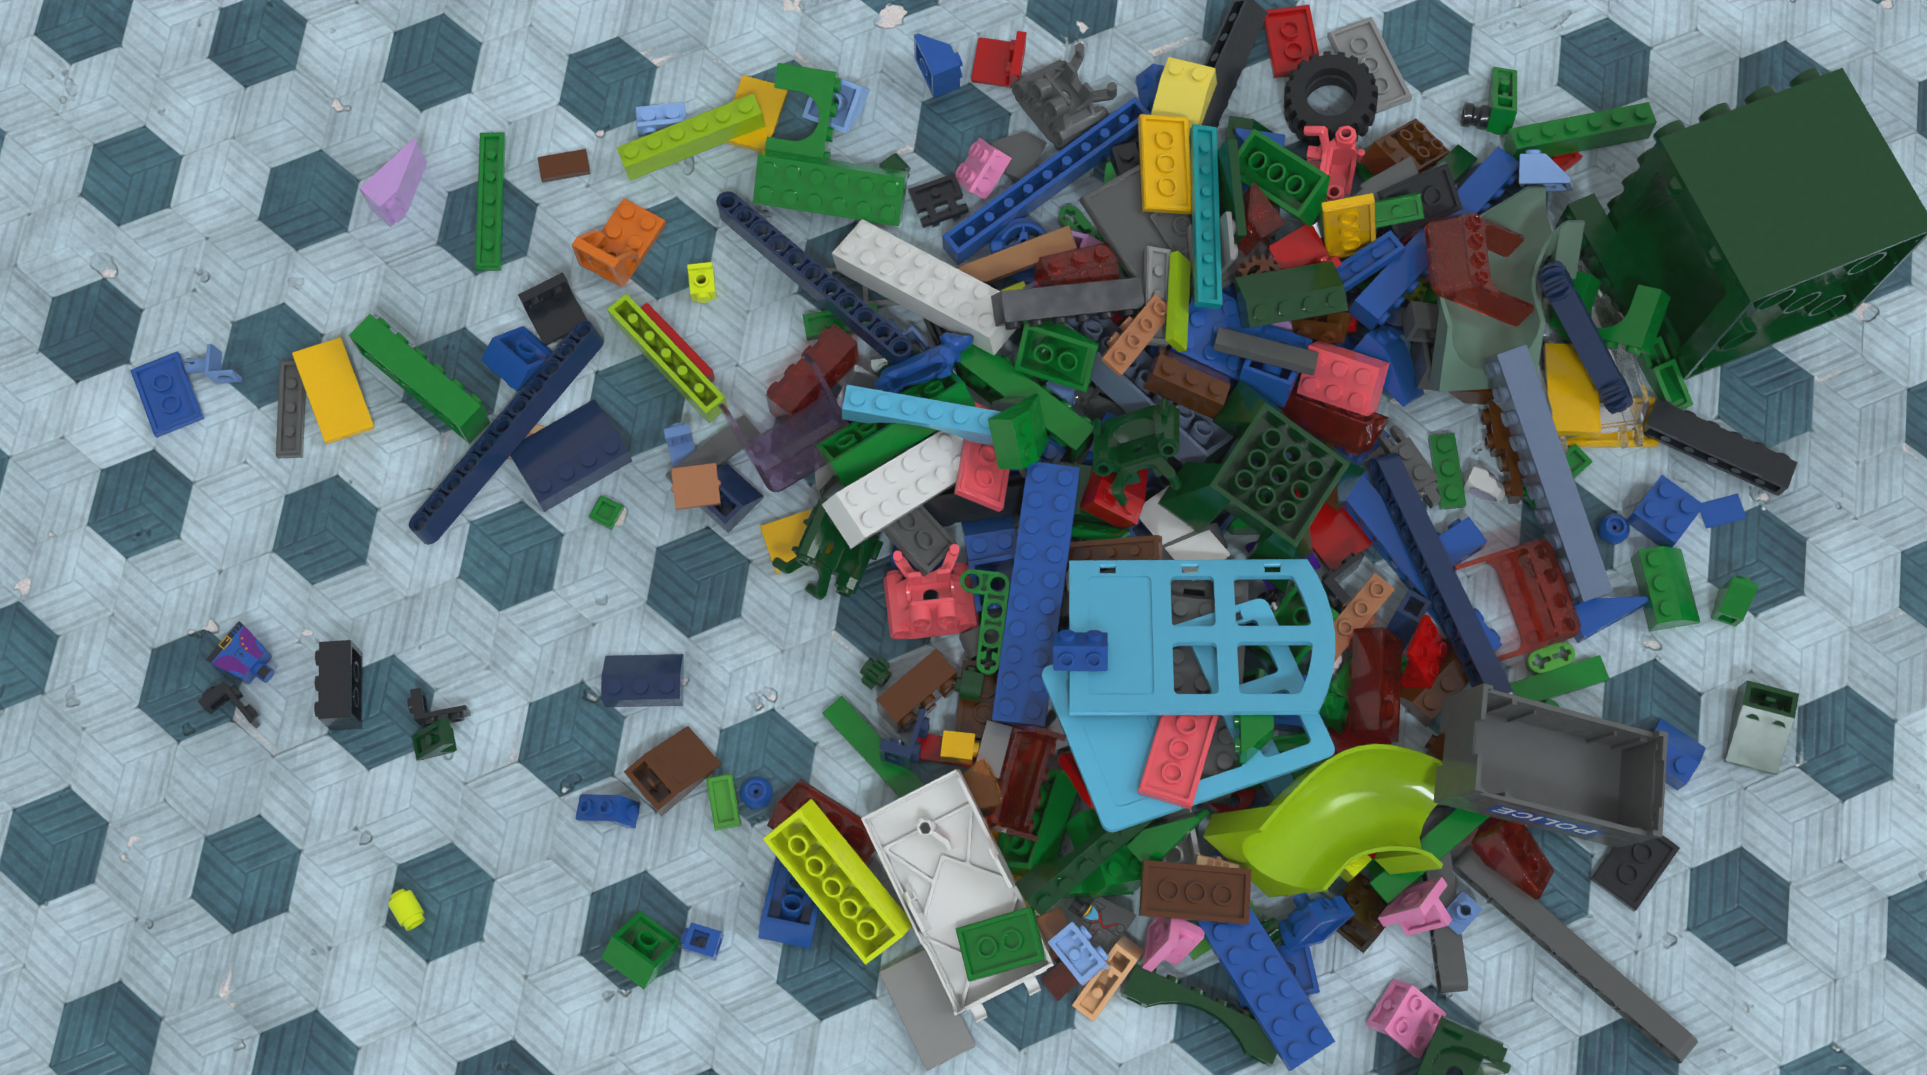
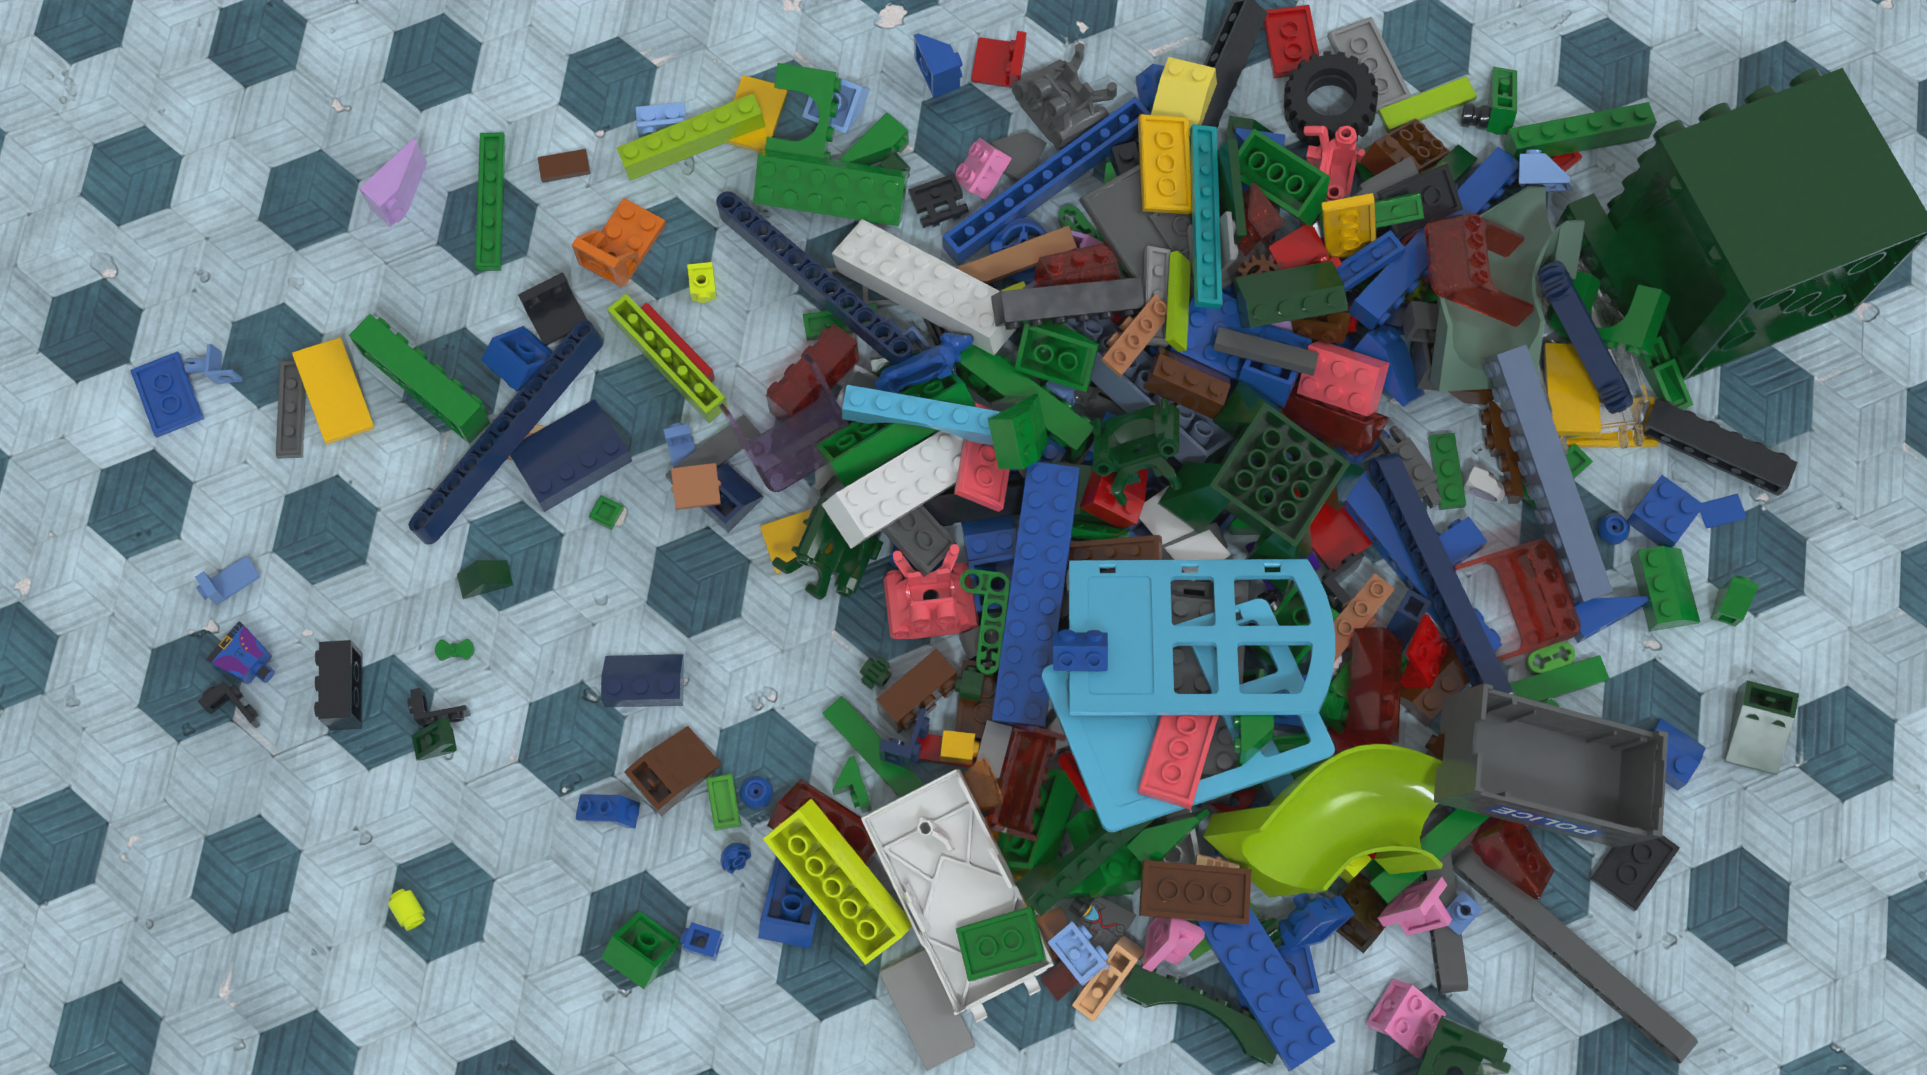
none -> medium blue bracket [195,556,260,605]
none -> green piece [435,639,475,661]
none -> dark green slope [457,560,513,599]
none -> blue plate [720,843,751,873]
none -> green slope [832,756,872,813]
none -> green slope [838,112,909,165]
none -> lime tile [1378,76,1477,133]

